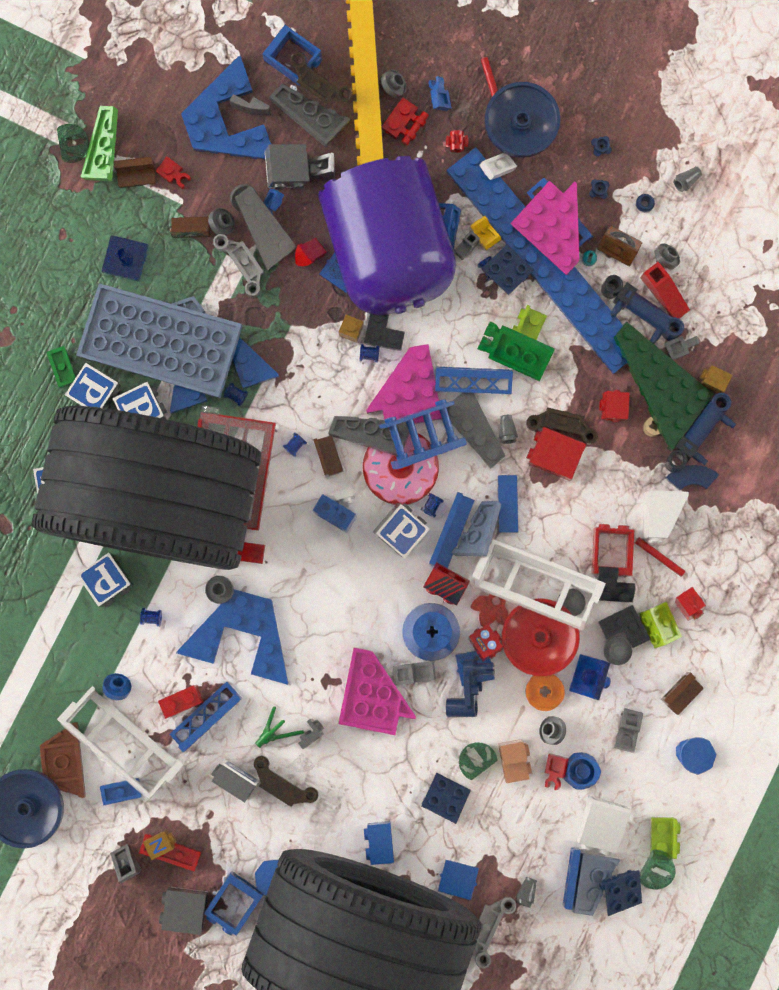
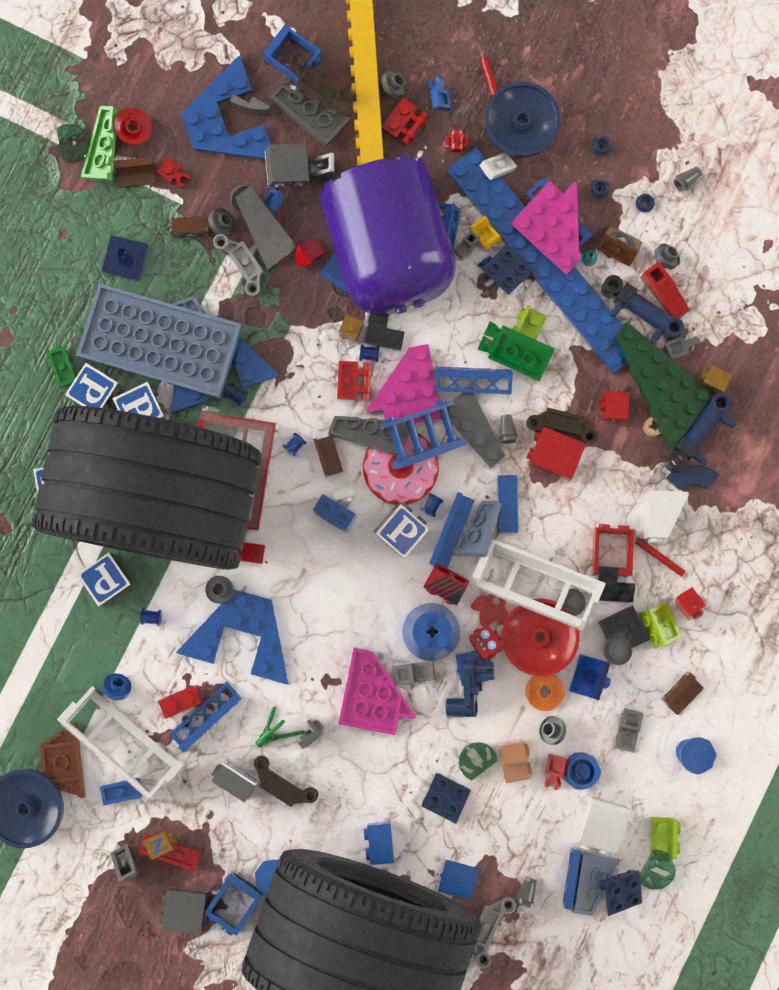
none -> red dish [114,107,152,145]
none -> red plate [337,361,373,401]

